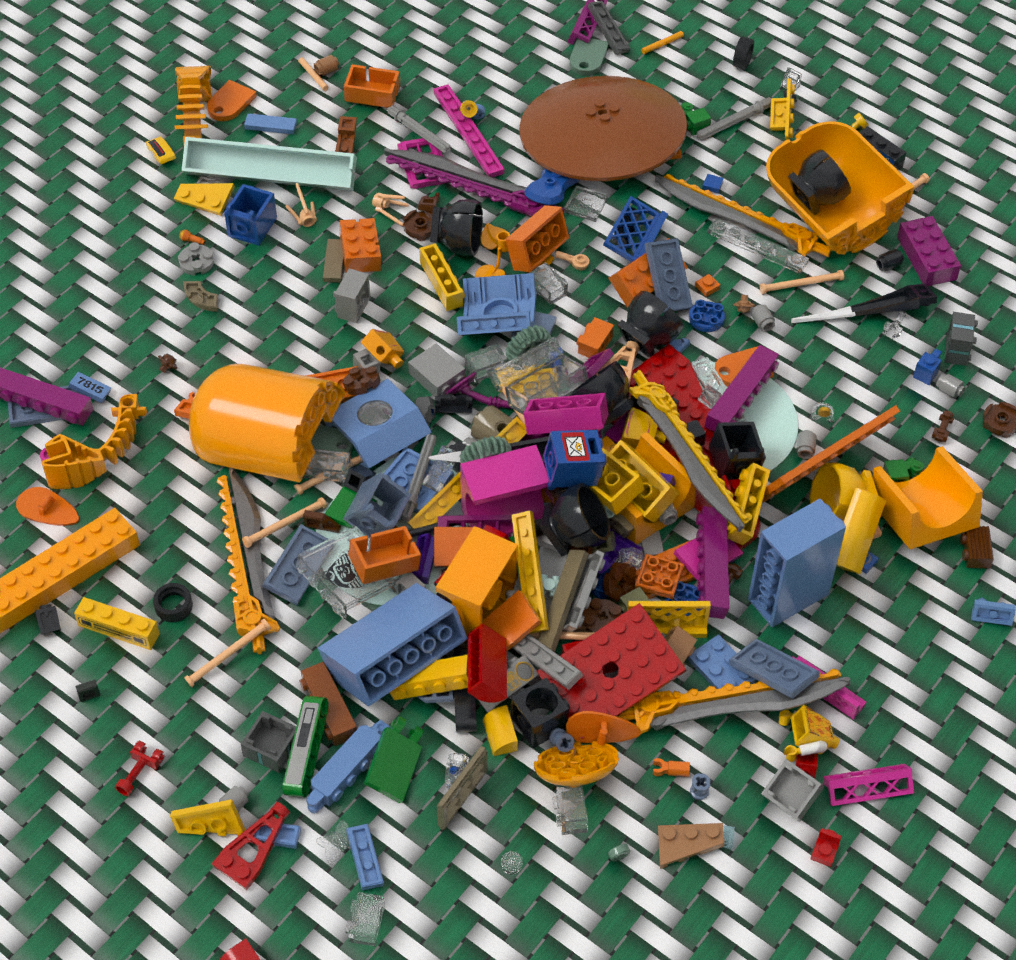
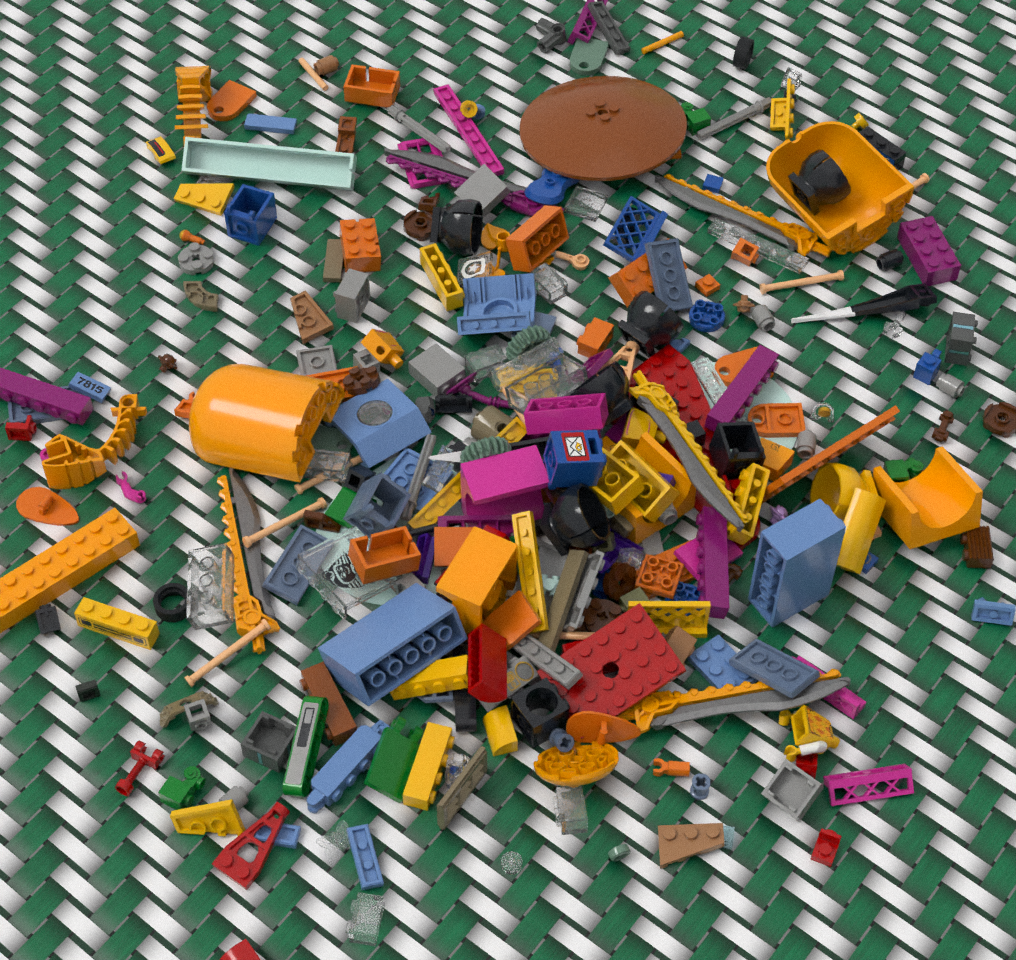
light nougat plant [286,183,317,227] -> none
light nougat plant [372,193,409,226] -> none
clear tile [697,384,722,409] -> none
none -> red bracket [5,415,36,441]
none -> dark pink arm [116,471,146,504]
none -> green brick [158,766,206,810]
none -> dark tan piece [159,691,219,728]
none -> light grey brick [184,699,212,731]
none -> clear brick [186,543,234,630]
none -> medium nougat wing [290,290,334,344]
none -> light grey tile [296,345,337,376]
none -> yellow brick [403,722,455,811]
none -> light grey brick [454,164,510,218]
none -> clear tile [457,251,493,288]
none -> dark grey piece [536,18,566,53]
none -> orange brick [731,238,760,266]
none -> orange tile [747,403,806,438]
none -> light orange torso [760,437,795,481]
none -> lavender plant [769,505,788,524]

